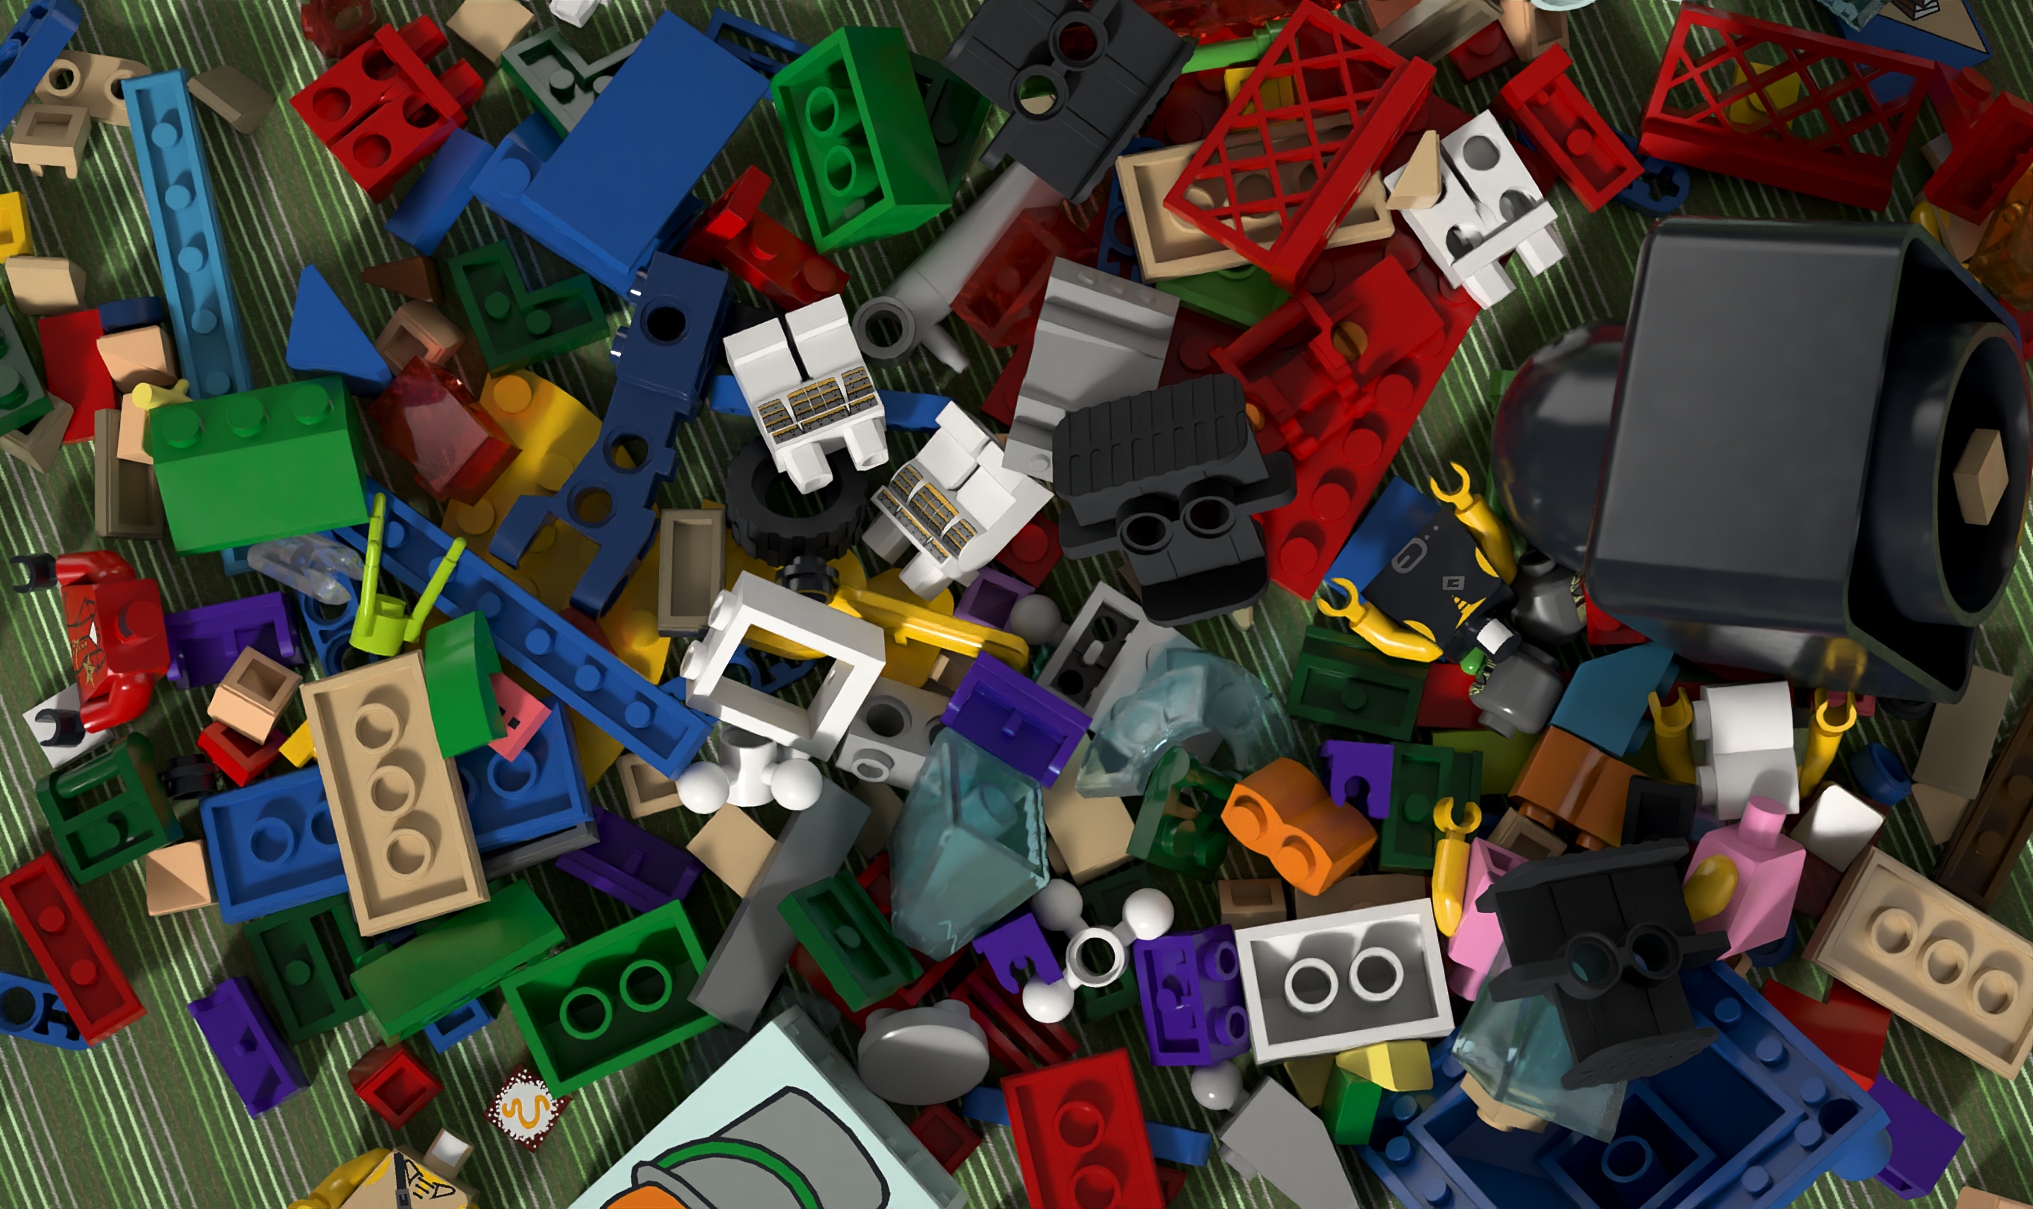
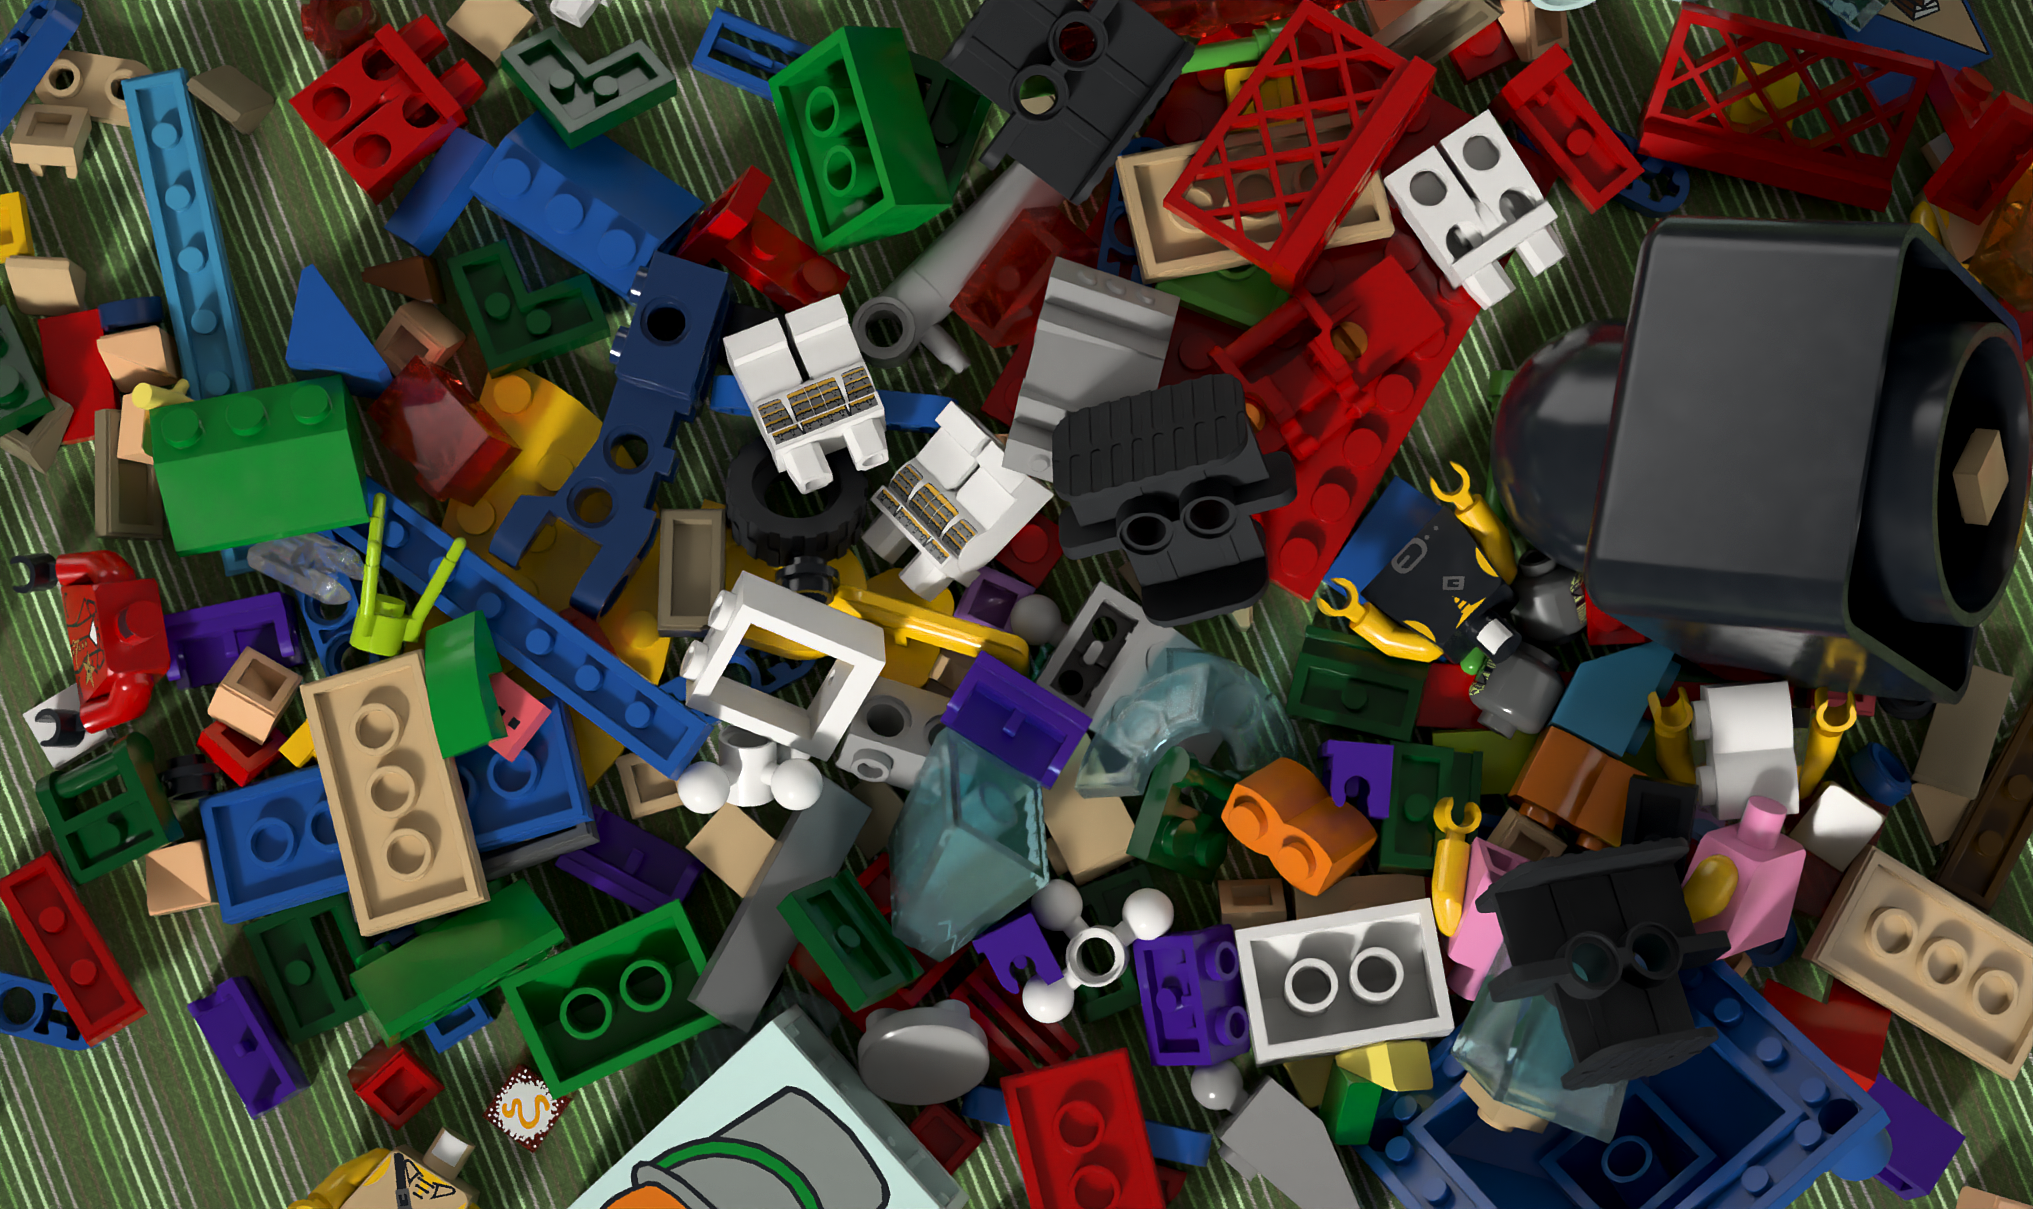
blue tile [520,9,771,277] -> none
tan slope [1385,130,1442,210] -> none

